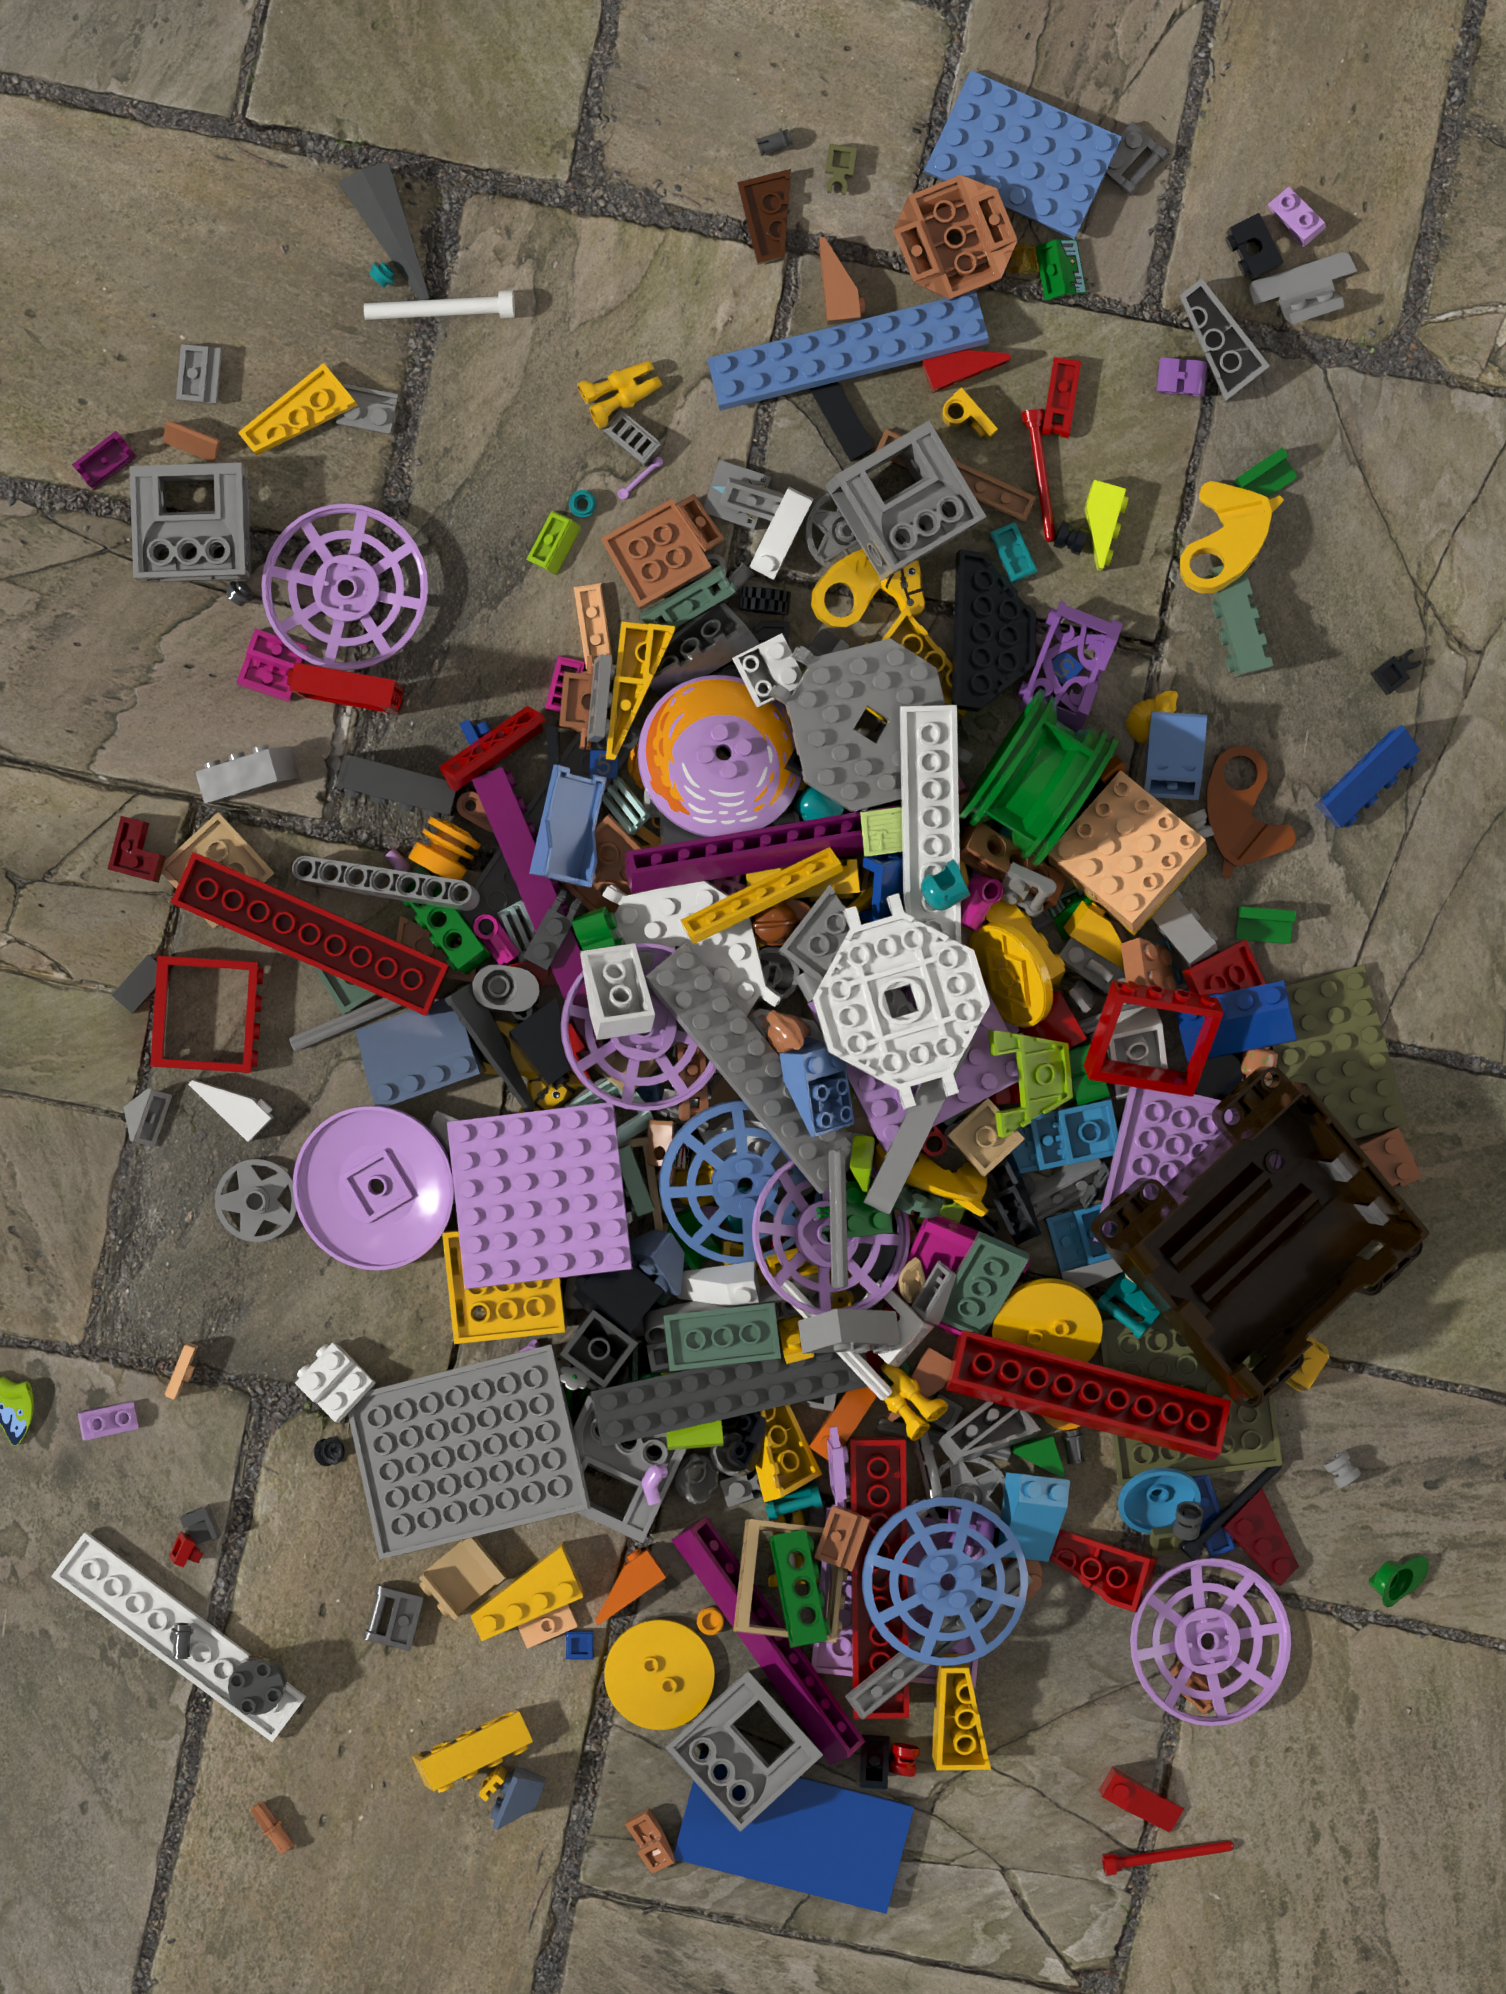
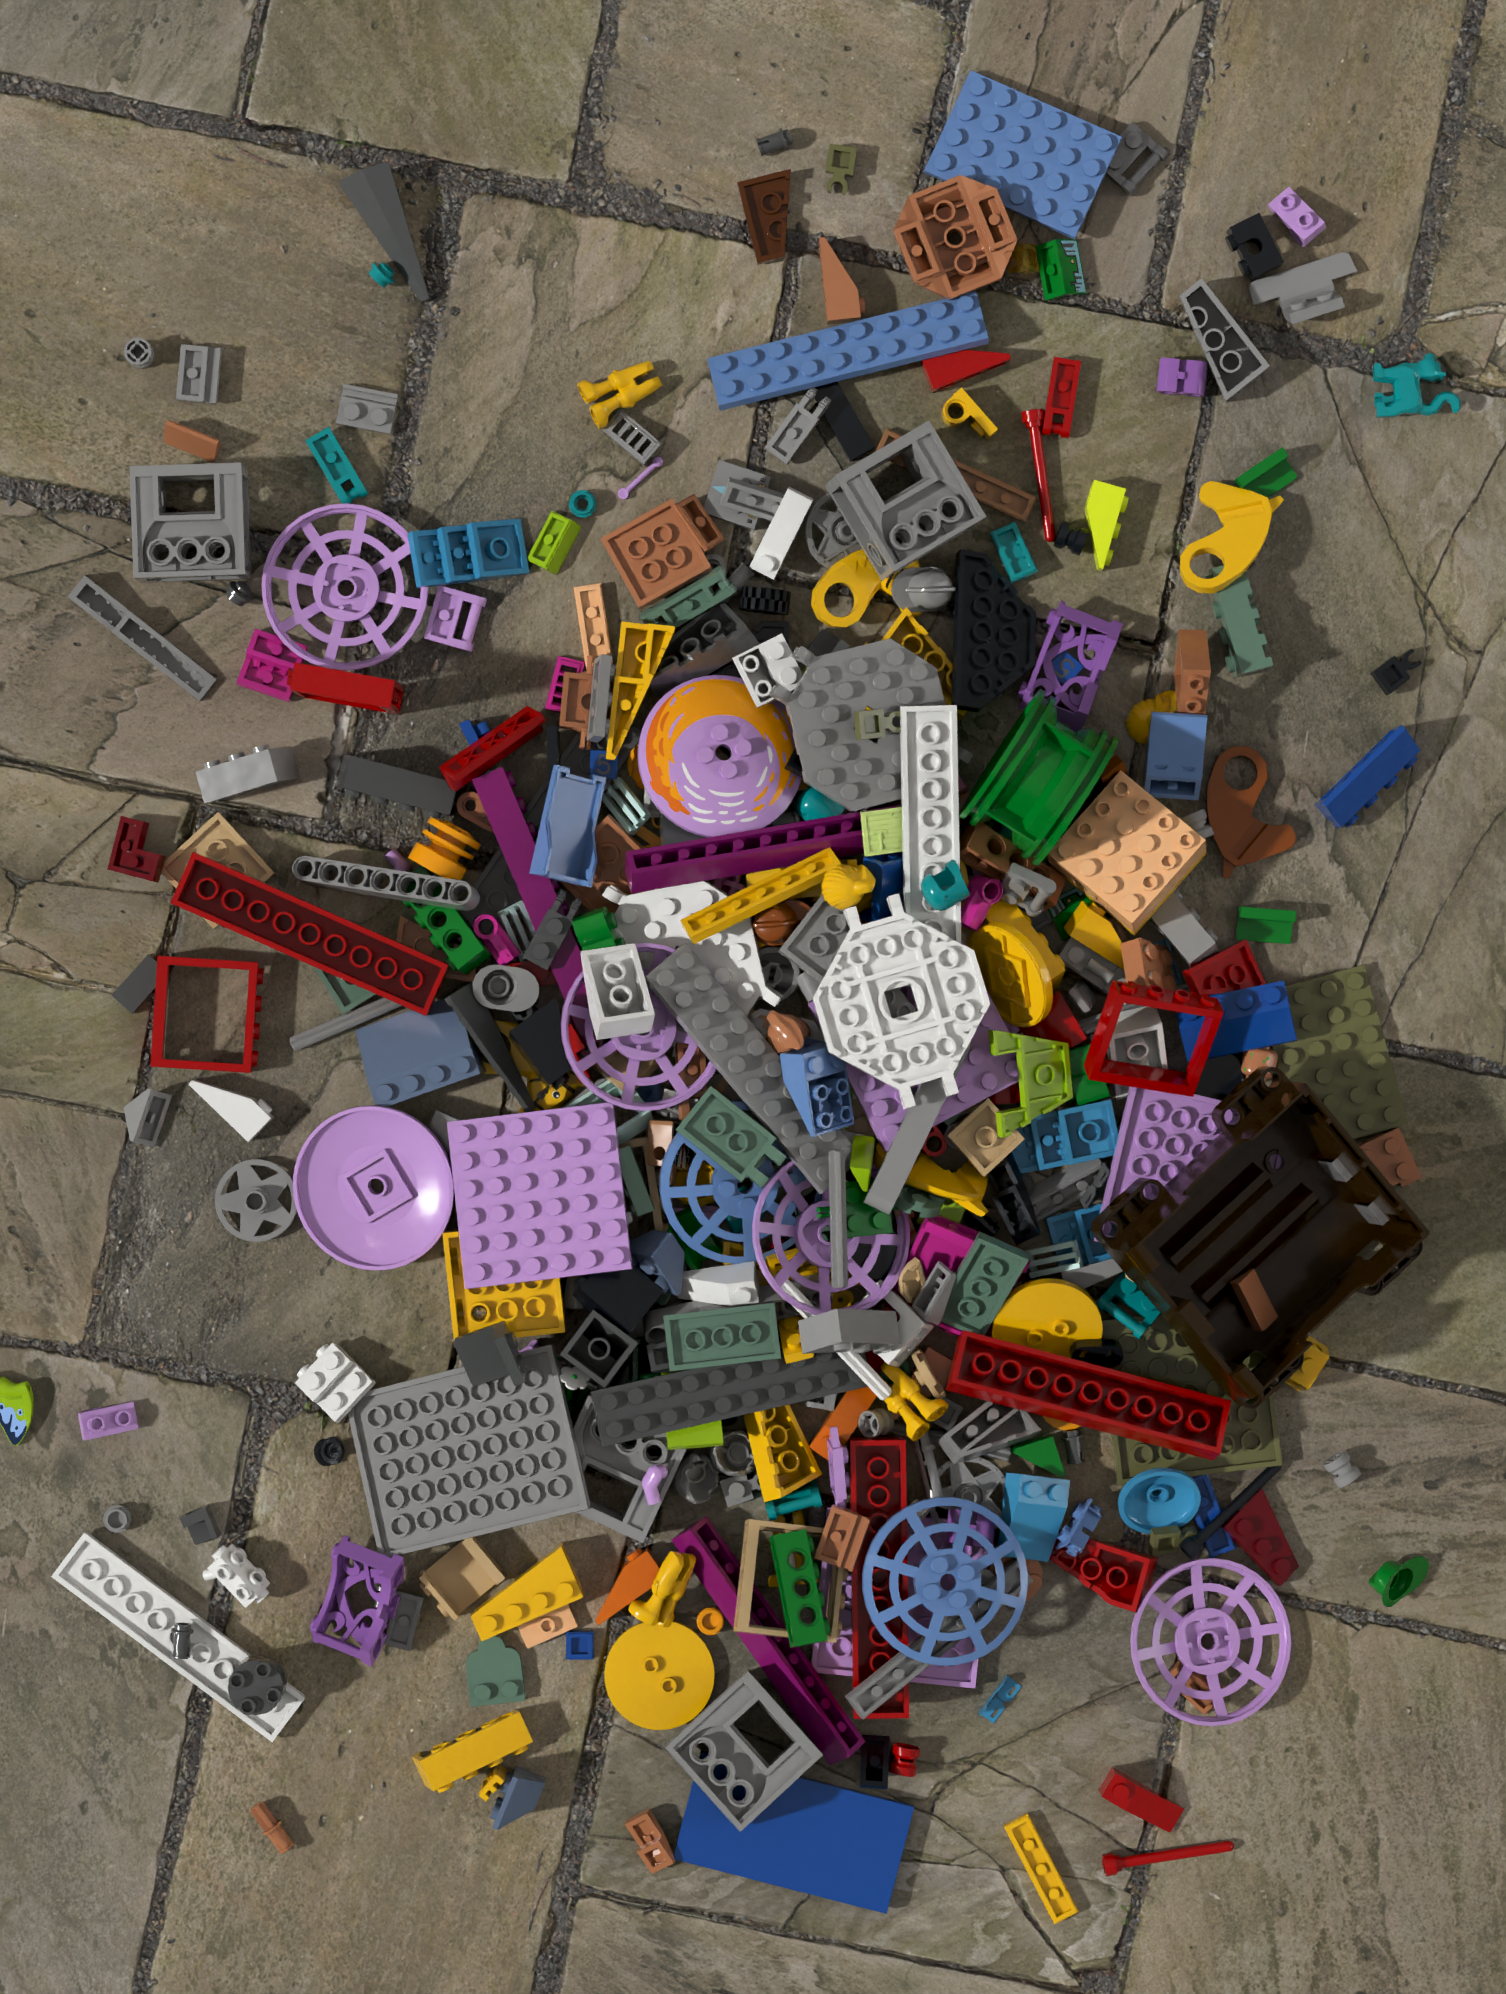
magenta hinge [72,431,137,490] -> none
light nougat plate [165,1342,198,1400] -> none
red tile [169,1531,203,1568] -> none
yellow wing [238,363,358,456] -> none
white piece [364,290,515,320] -> none
black slope [730,1412,766,1472] -> none
yellow wedge [932,1654,991,1771] -> none
dark grey wheel [1172,1501,1204,1540] -> none
none -> light grey slope [67,575,217,701]
none -> light grey plate [103,1505,131,1533]
none -> light grey wheel [124,337,155,369]
none -> white brick [203,1544,270,1608]
none -> teal plate [305,427,369,504]
none -> medium lavender fence [310,1535,404,1667]
none -> dark azure slope [407,519,530,588]
none -> lavender plate [424,586,487,652]
none -> dark grey bracket [454,1321,528,1386]
none -> sand green plate [466,1636,526,1707]
none -> yellow piece [628,1551,696,1627]
none -> sand green tile [676,1086,786,1189]
none -> light grey hinge [765,387,831,465]
none -> yellow hair [821,864,876,910]
none -> olive plate [854,709,901,740]
none -> light grey wheel [858,1408,894,1438]
none -> light grey piece [891,567,955,612]
none -> tan plate [911,1348,946,1399]
none -> dark azure piece [978,1675,1022,1723]
none -> yellow tile [1003,1813,1079,1925]
none -> light aqua tile [1026,1239,1083,1278]
none -> medium blue hinge [1055,1498,1102,1557]
none -> black beam [1070,1339,1124,1368]
none -> nougat window [1173,629,1211,715]
none -> nougat slope [1230,1268,1278,1332]
none -> teal animal [1372,353,1461,418]

